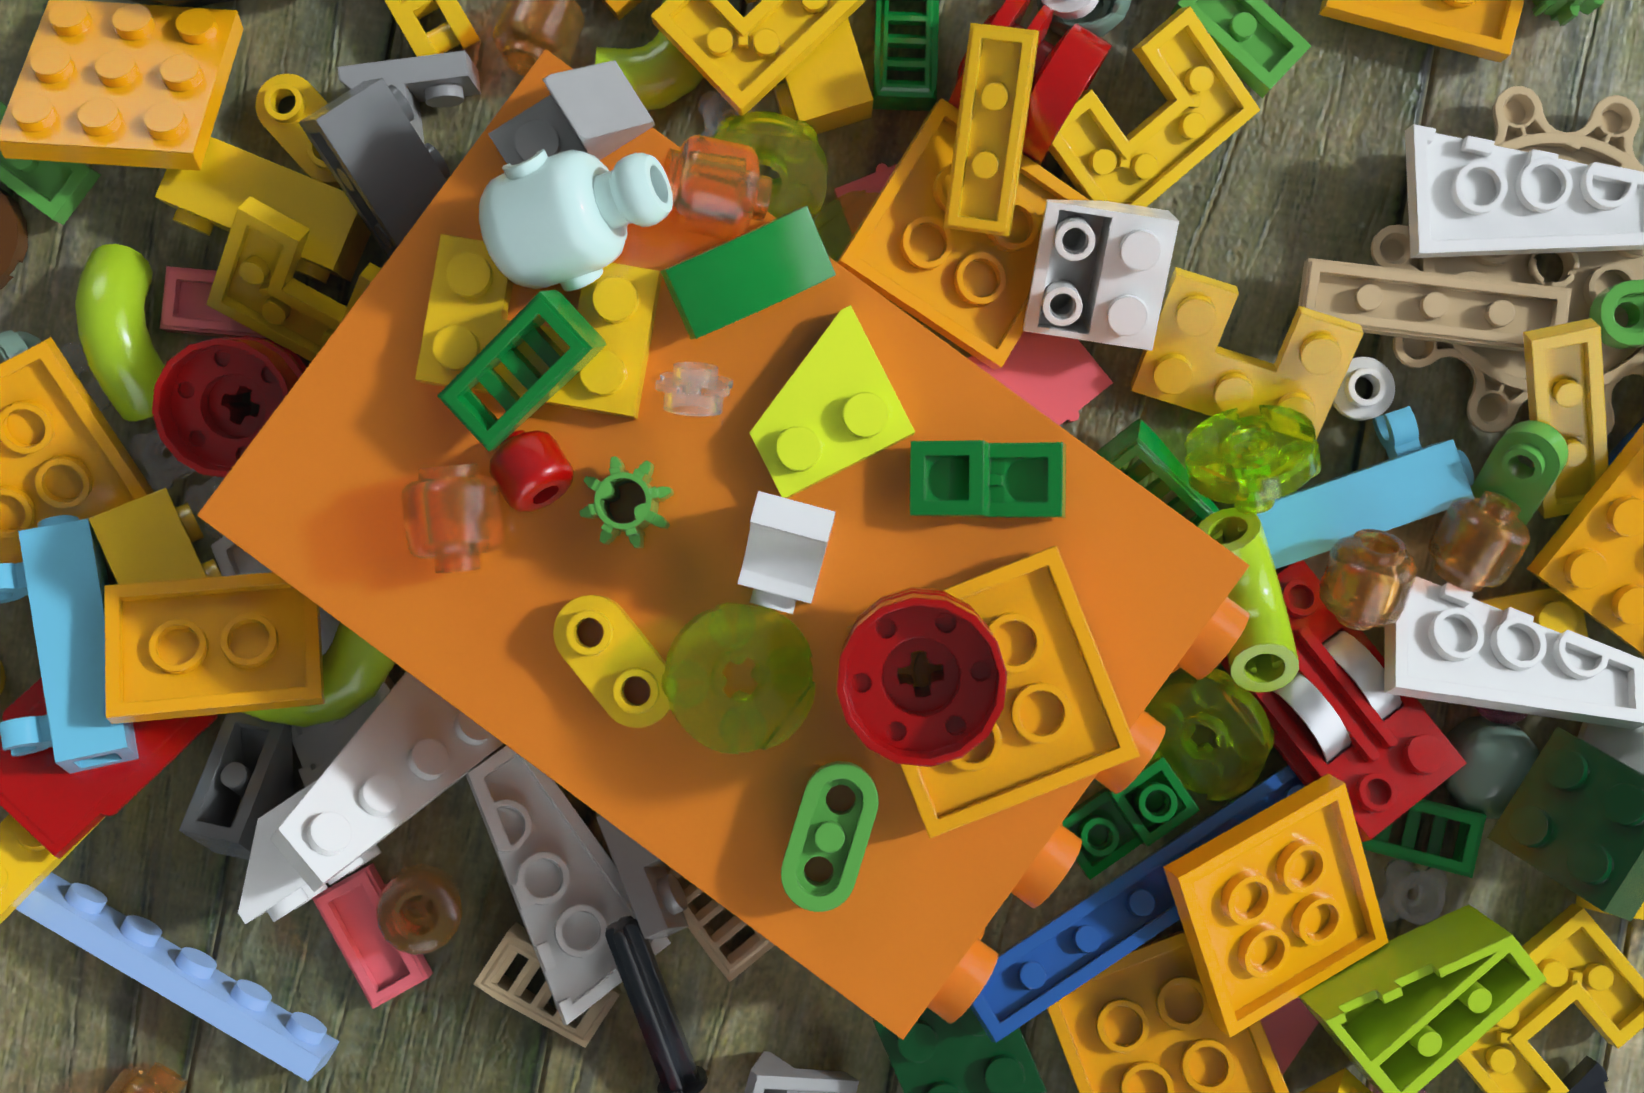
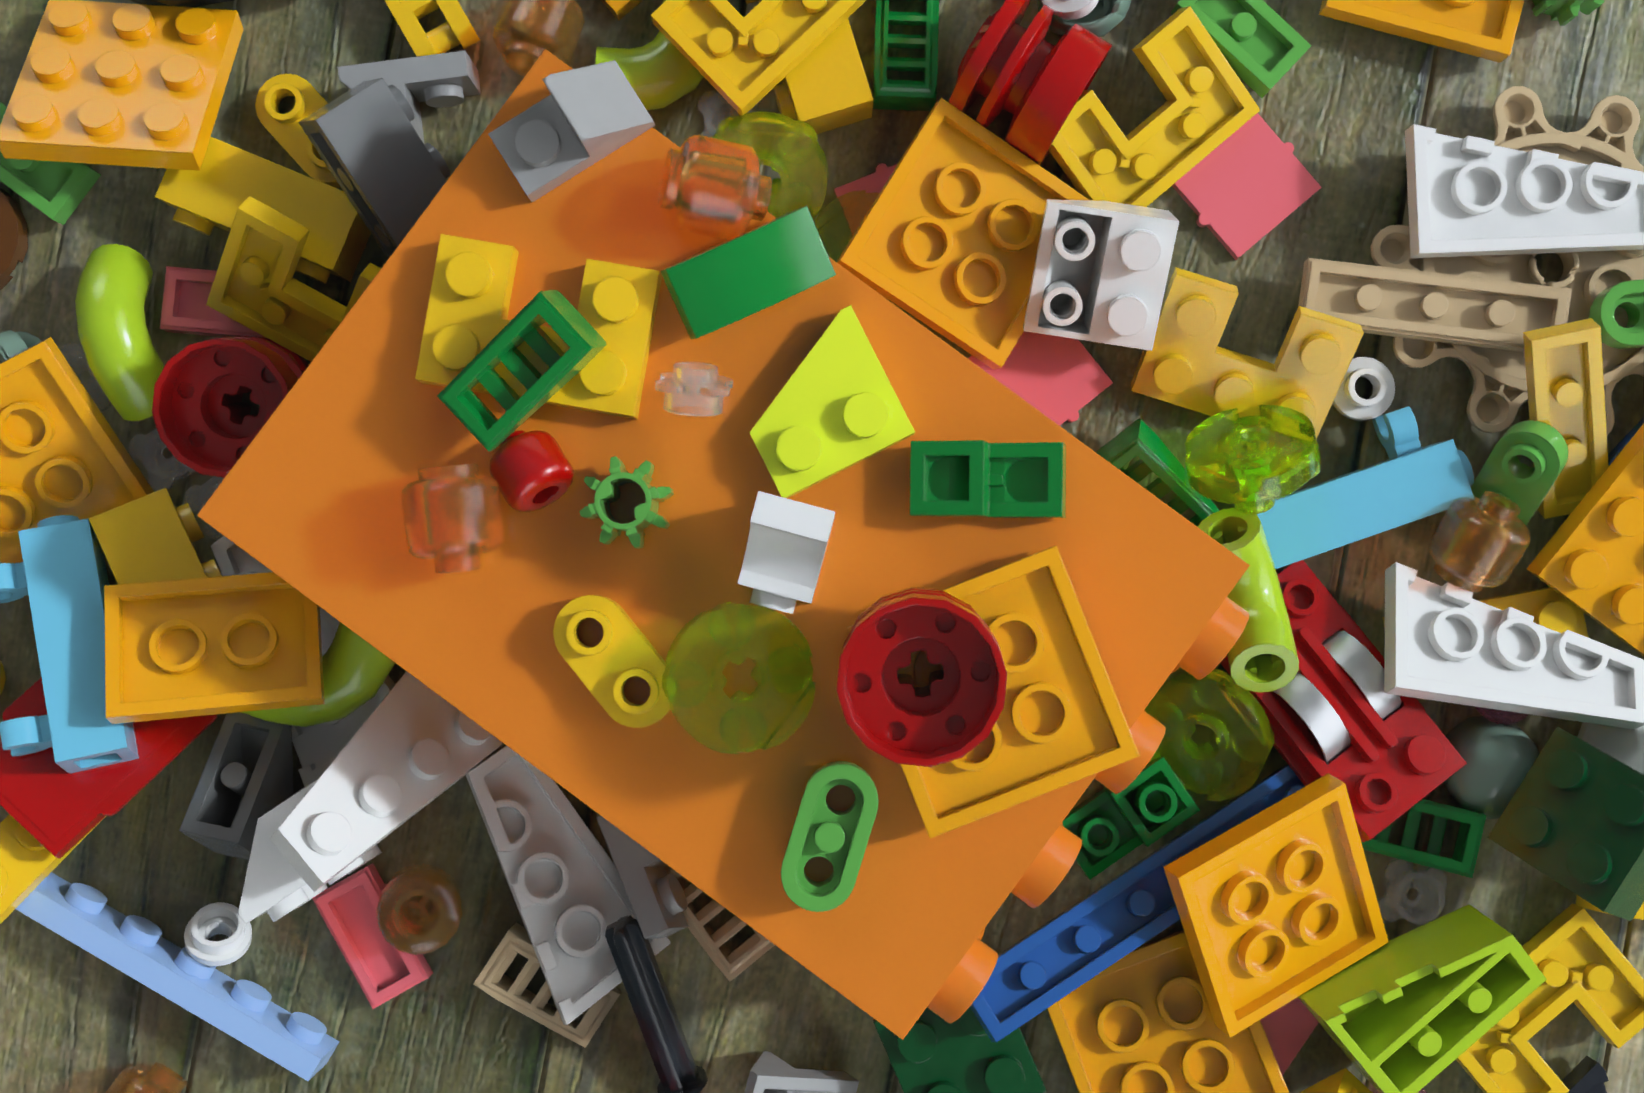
light aqua piece [479,149,673,291] -> none
yellow tile [943,23,1040,236] -> none
clear orange head [1319,529,1417,631] -> none
none -> white plate [184,902,252,966]
none -> coral piece [1172,113,1322,260]

